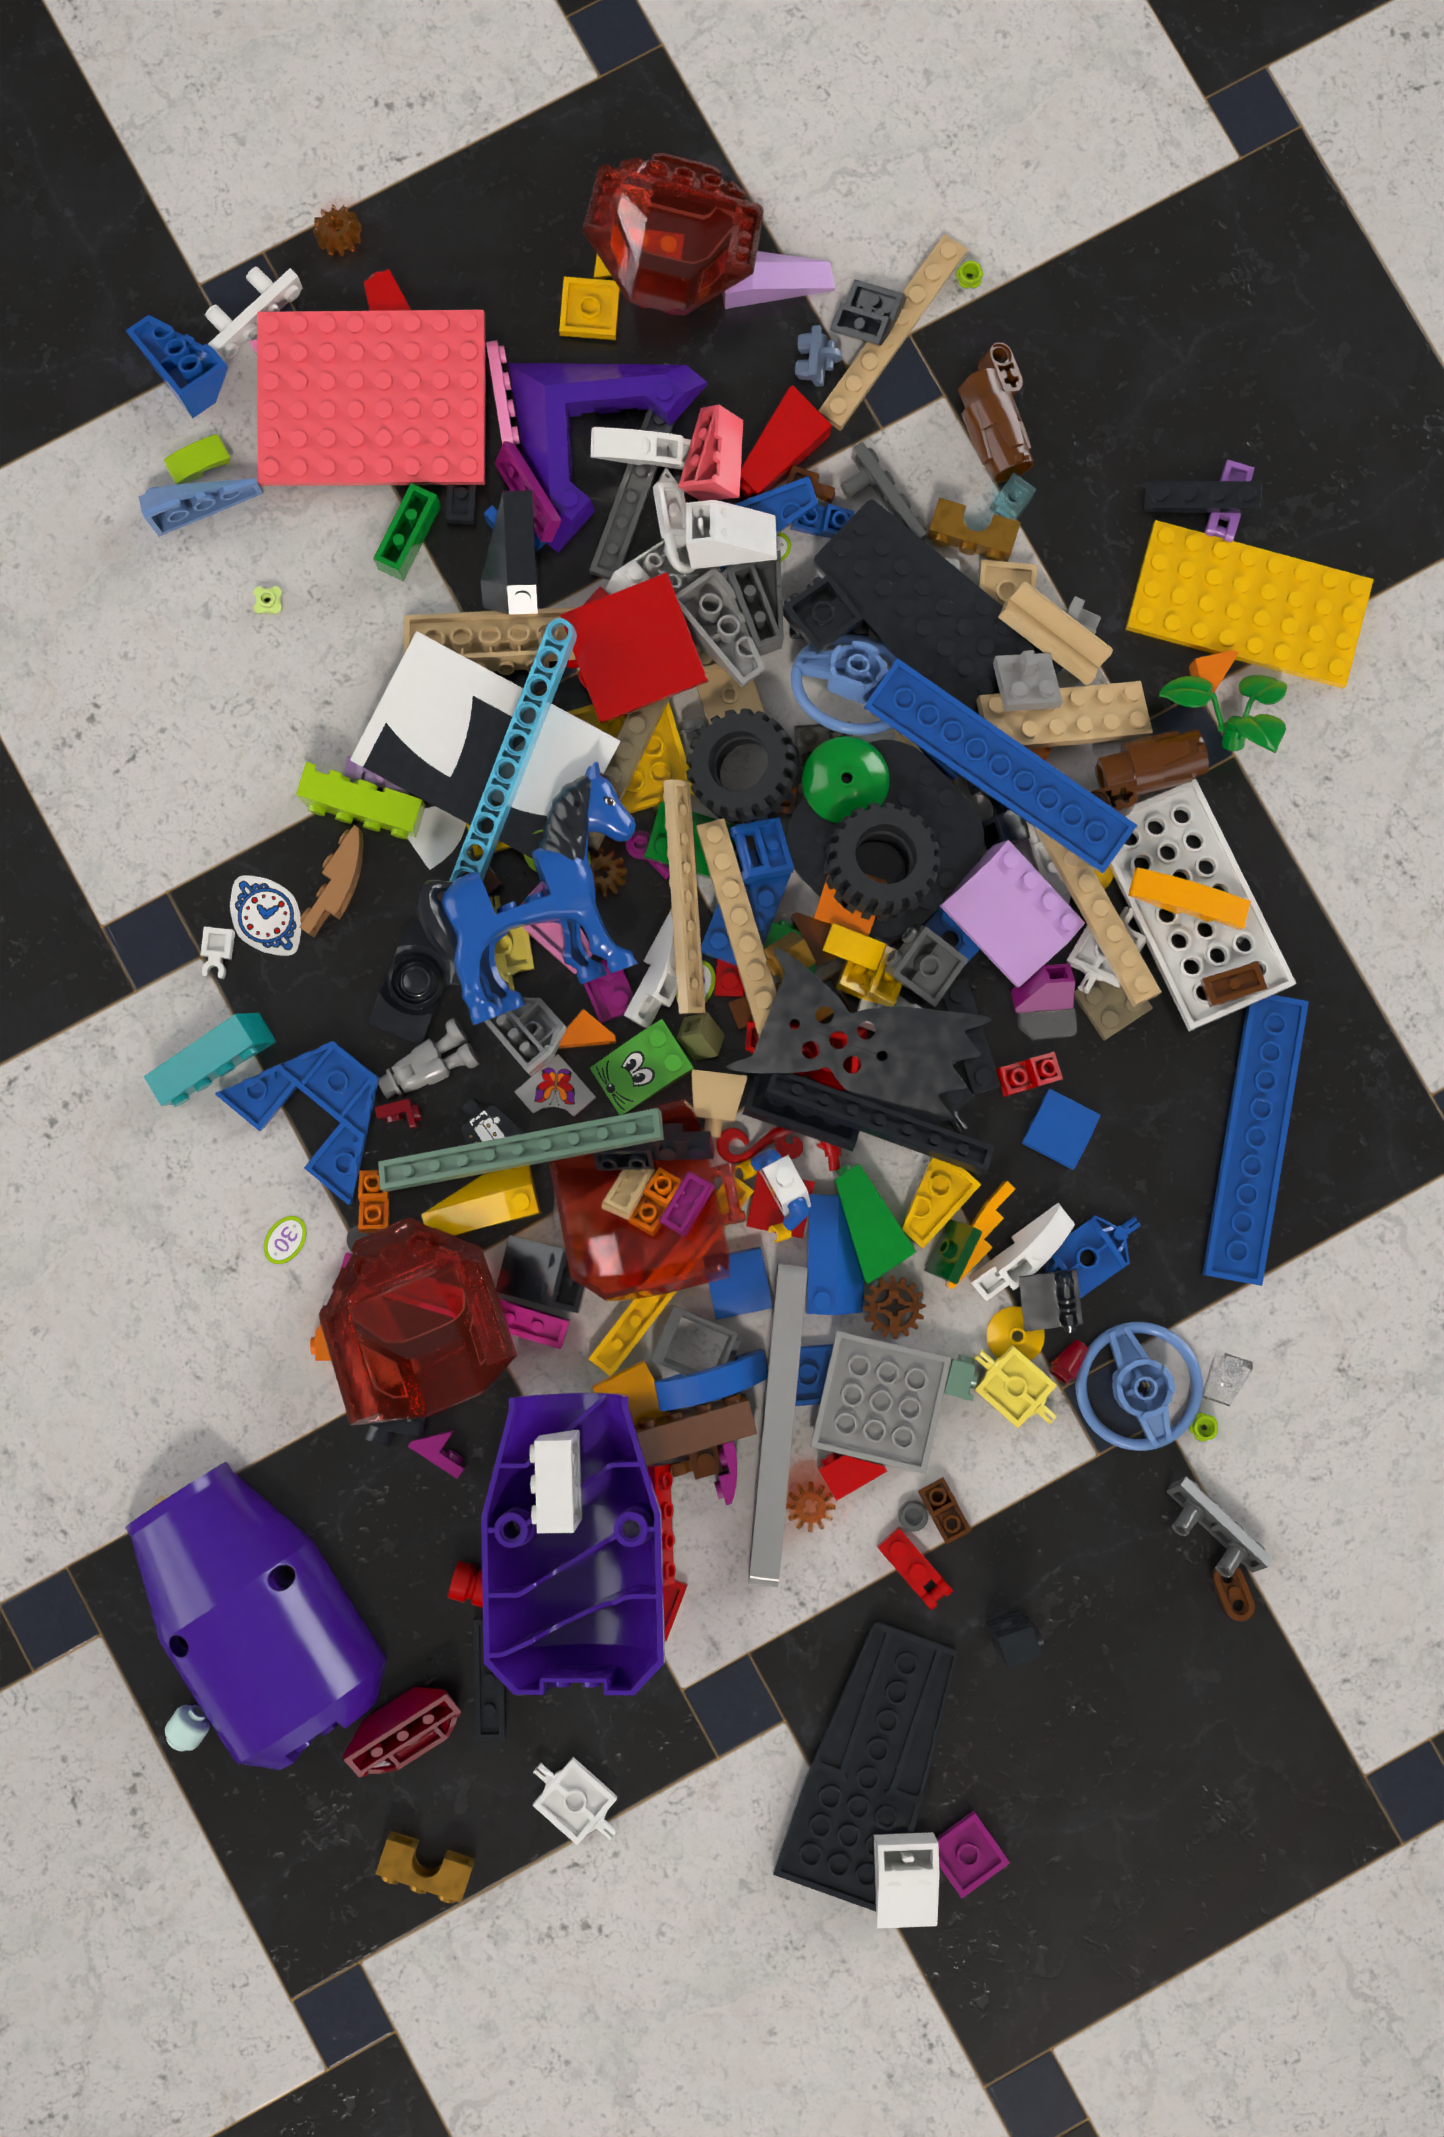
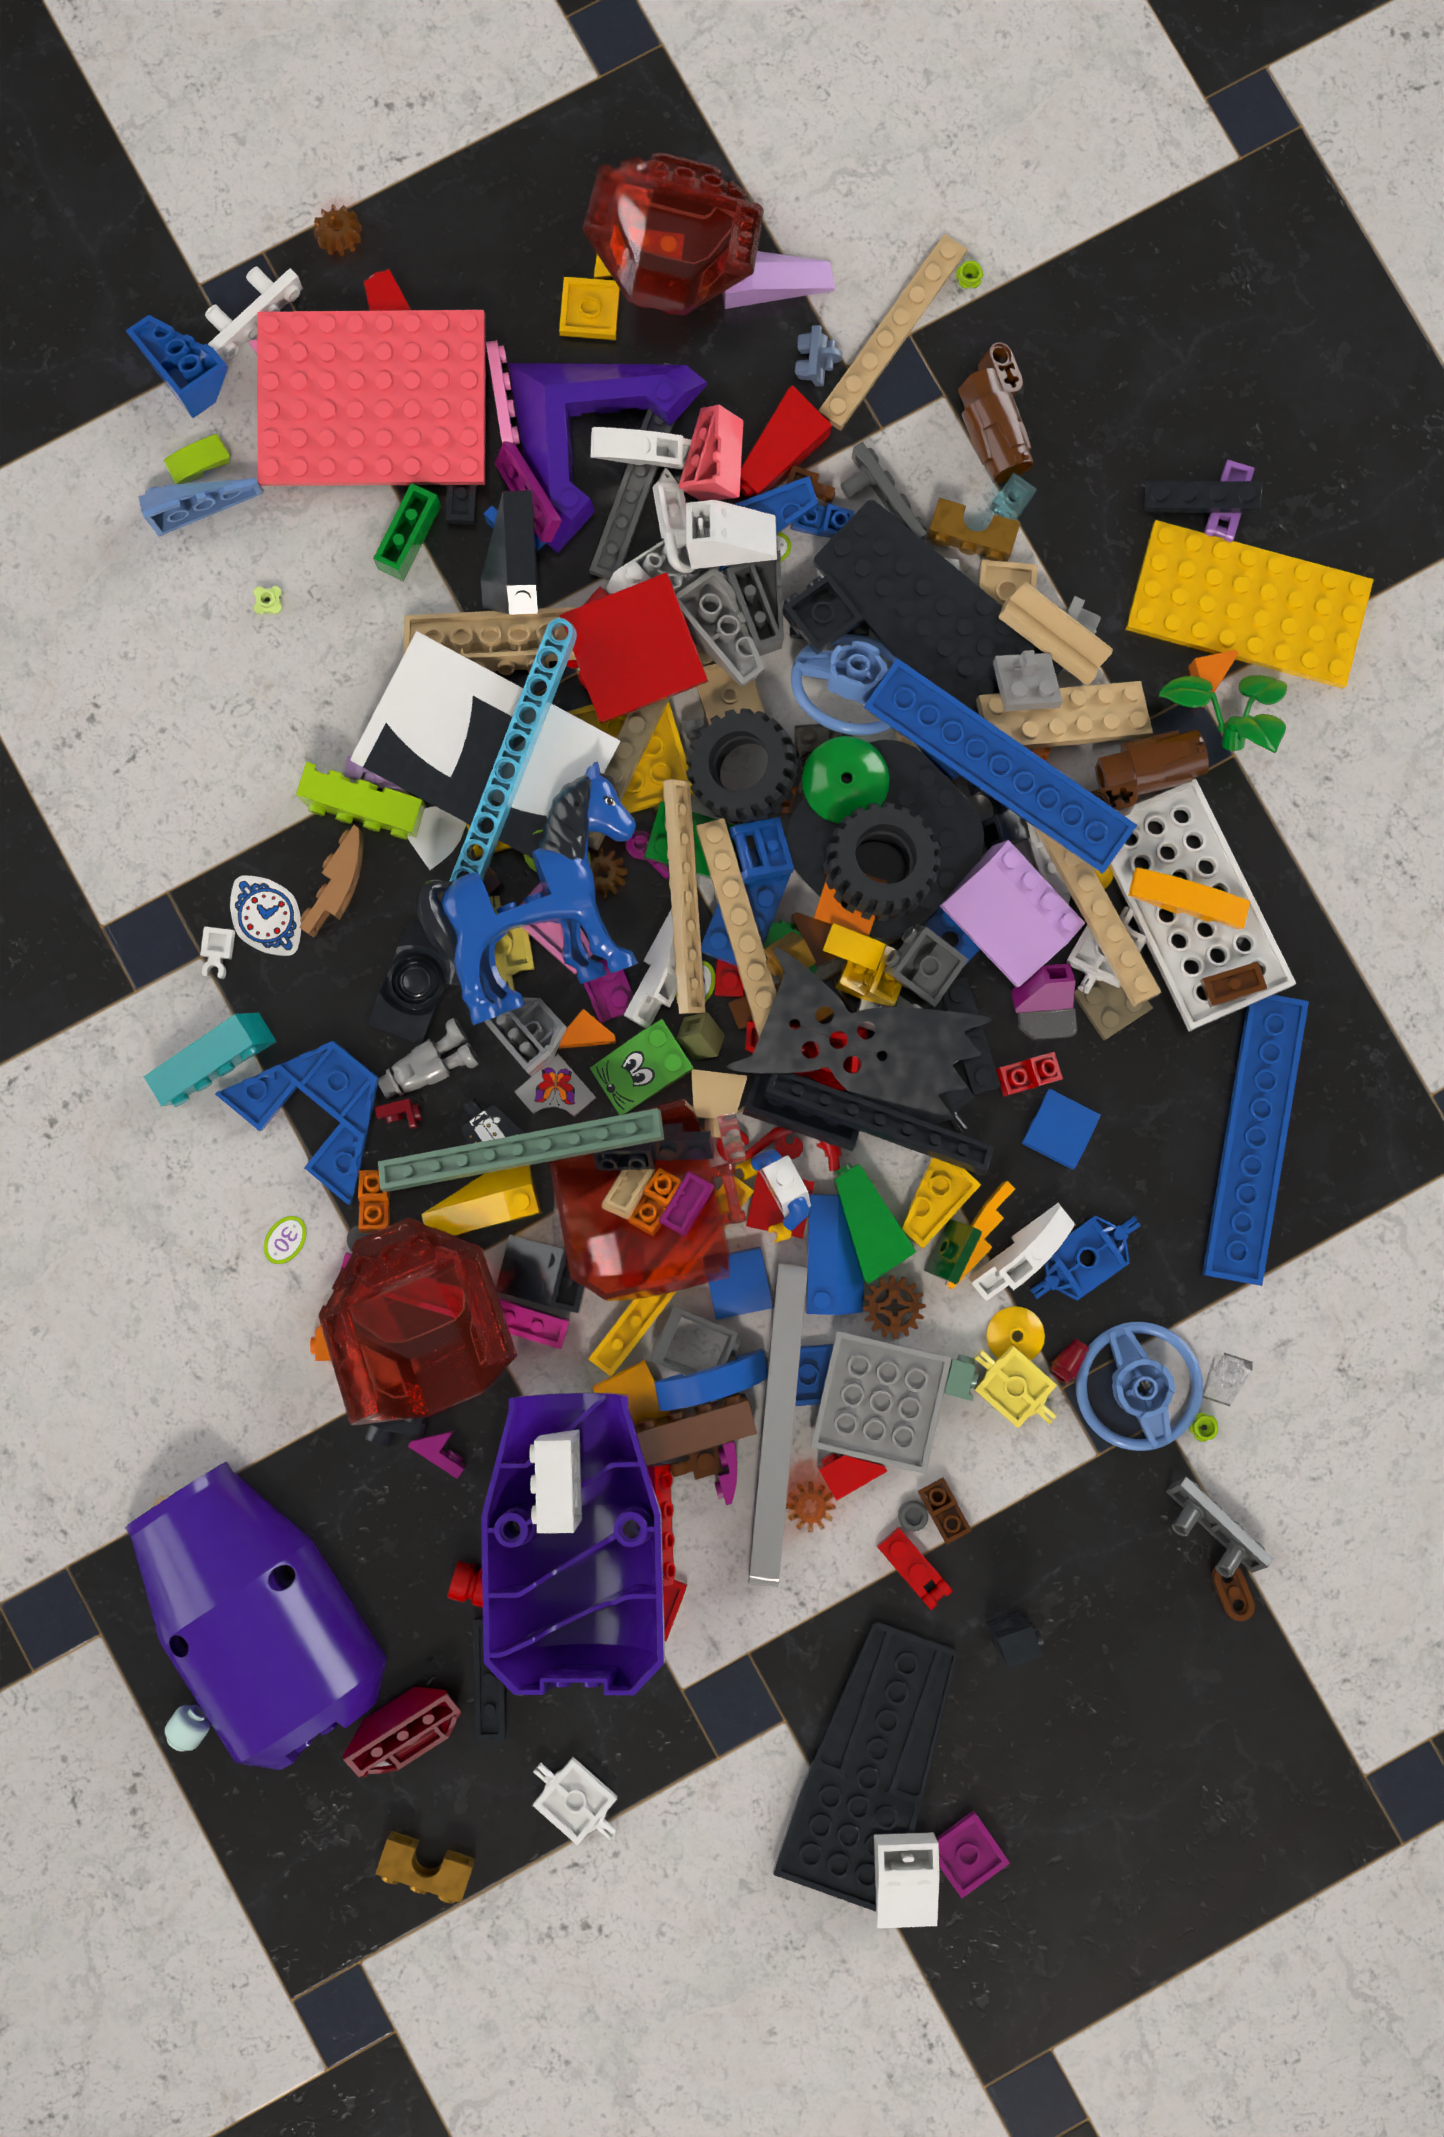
black slope [830,279,907,346] -> none
black hinge [1018,1269,1083,1333] -> none
none -> clear piece [717,1112,746,1164]

